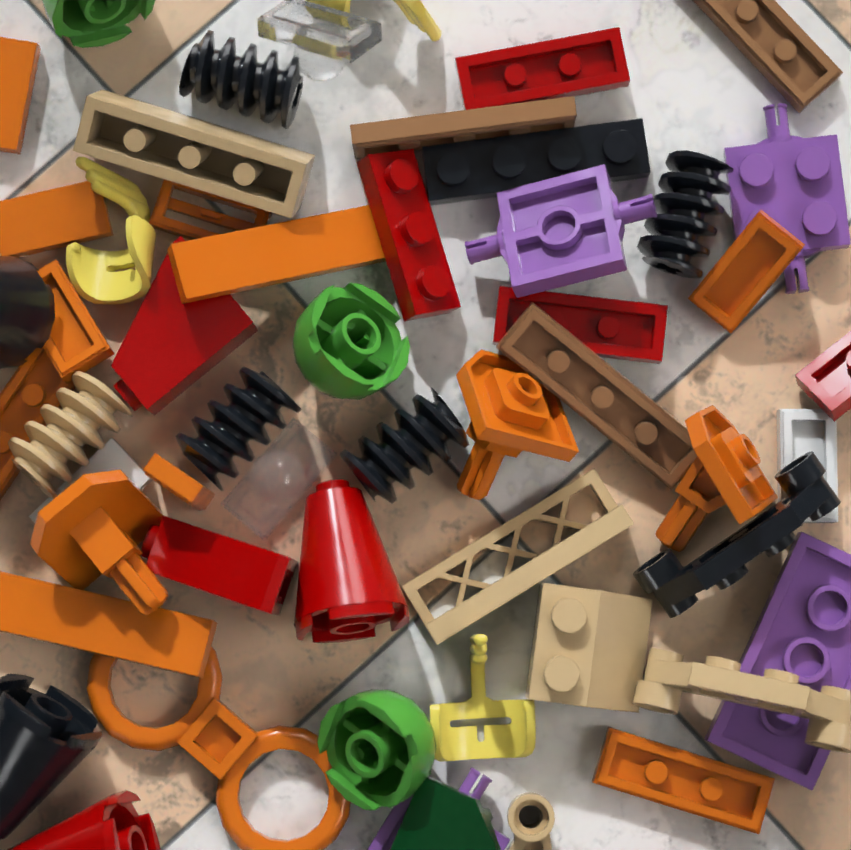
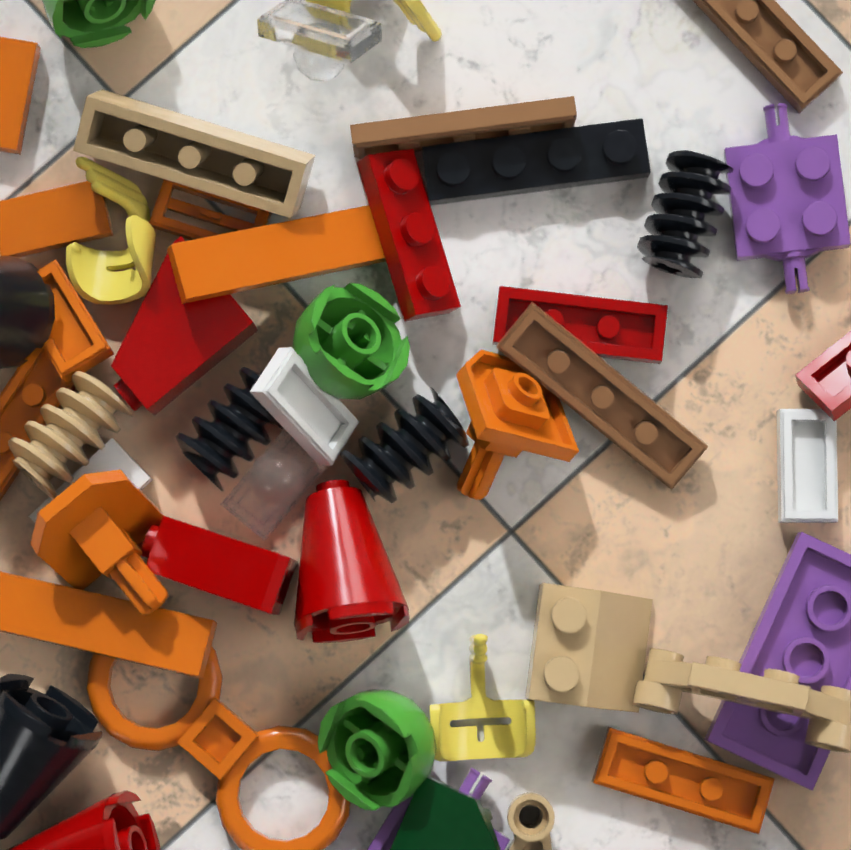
orange tile [143,453,216,511] -> none
black piece [179,30,303,129] -> none
tan fence [401,468,634,645] -> none
red plate [455,27,630,110] -> none
medium lavender plate [465,164,657,298] -> none
black plate [633,451,841,618] -> none
orange piece [656,405,778,552] -> none
orange tile [687,209,805,333] -> none
none -> white tile [250,347,359,466]

